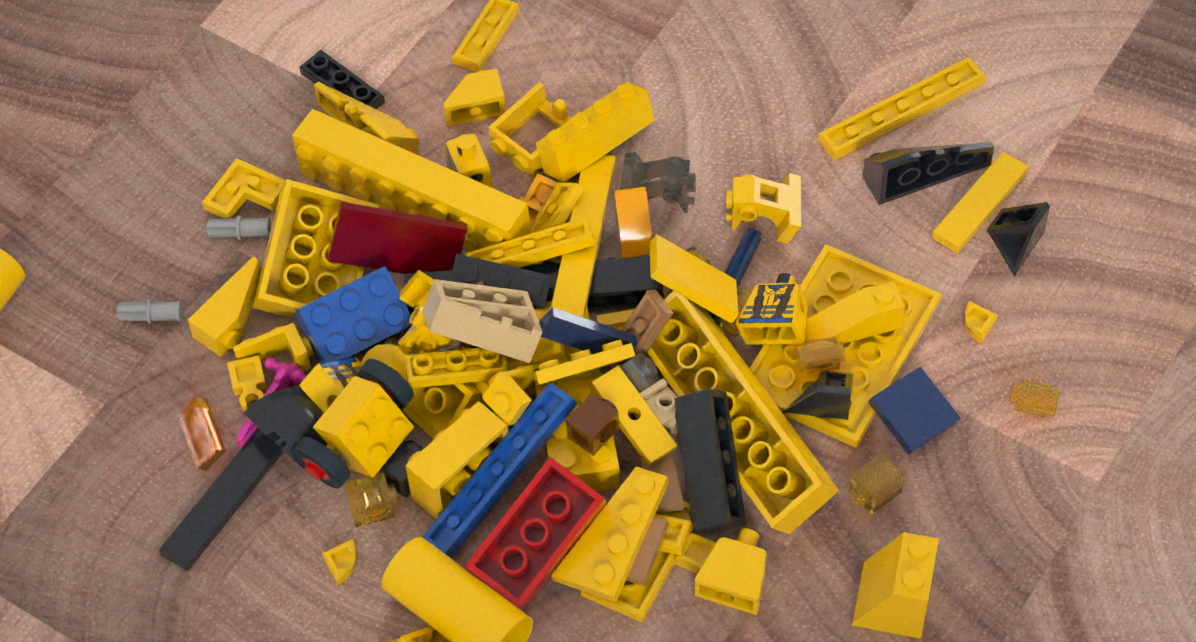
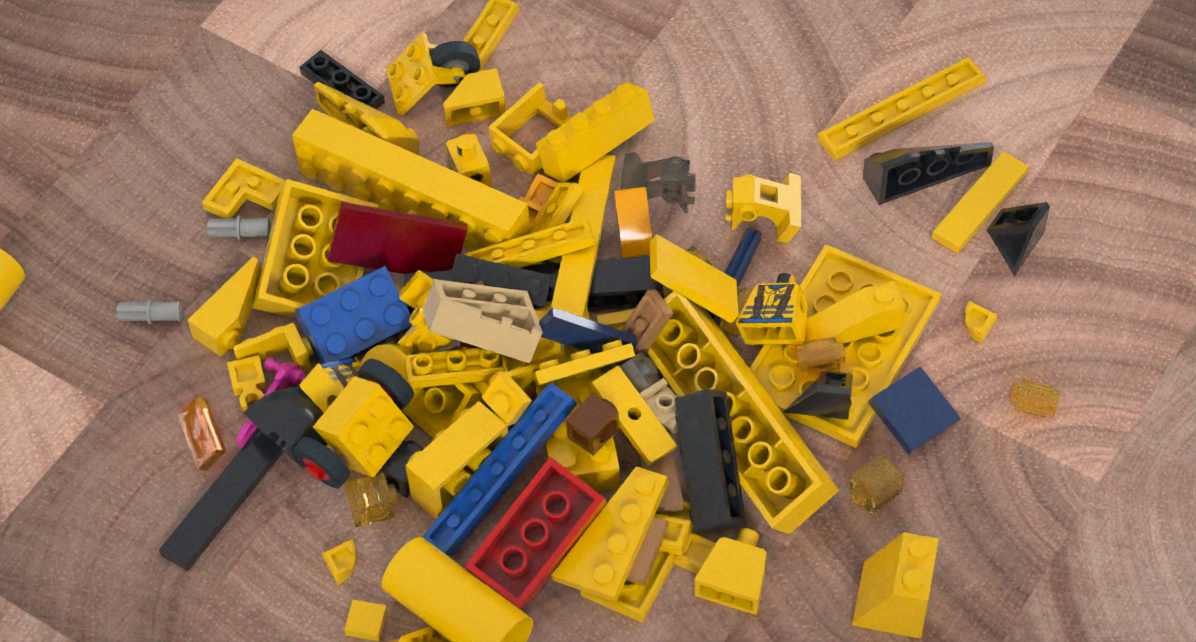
none -> yellow tile [344,600,387,641]
none -> yellow plate [386,33,480,117]

